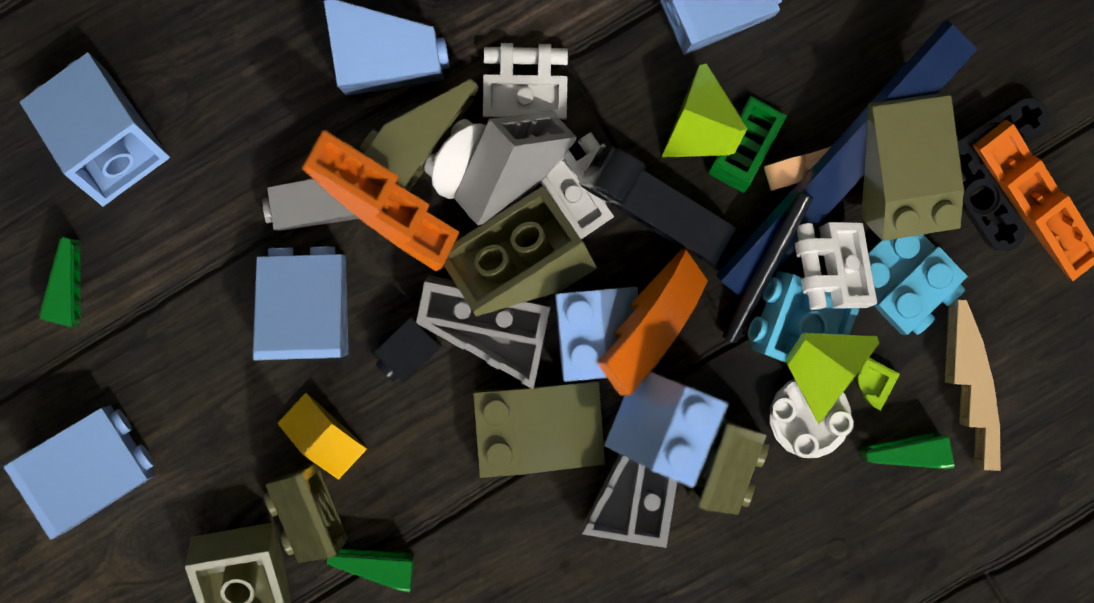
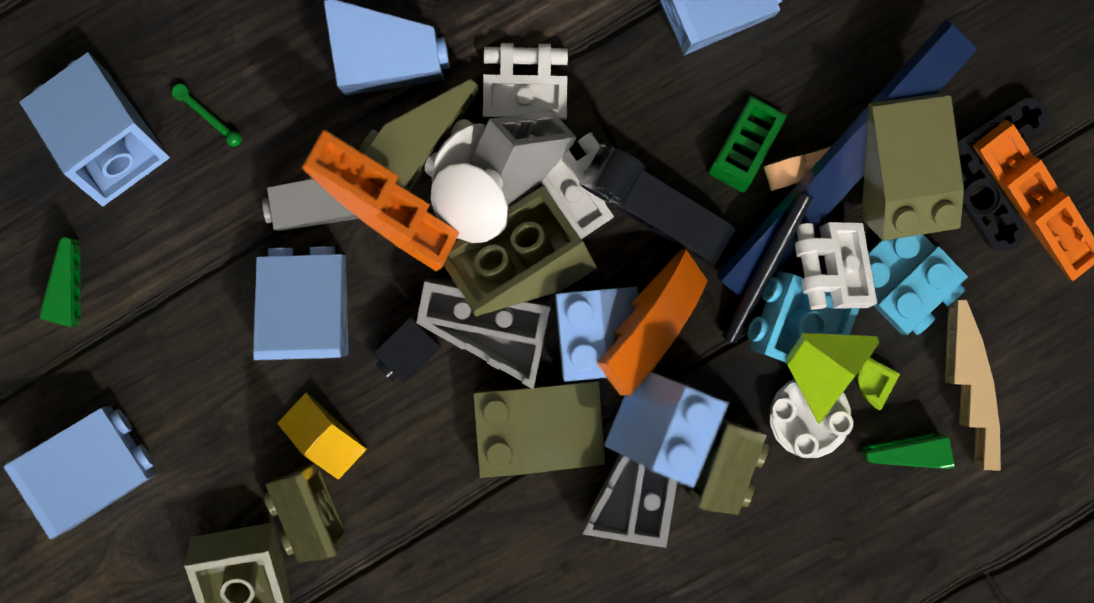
green slope [327,548,414,593] -> none
lime slope [662,63,747,157] -> none
none -> green hinge [172,84,242,147]
none -> white dish [430,163,508,243]

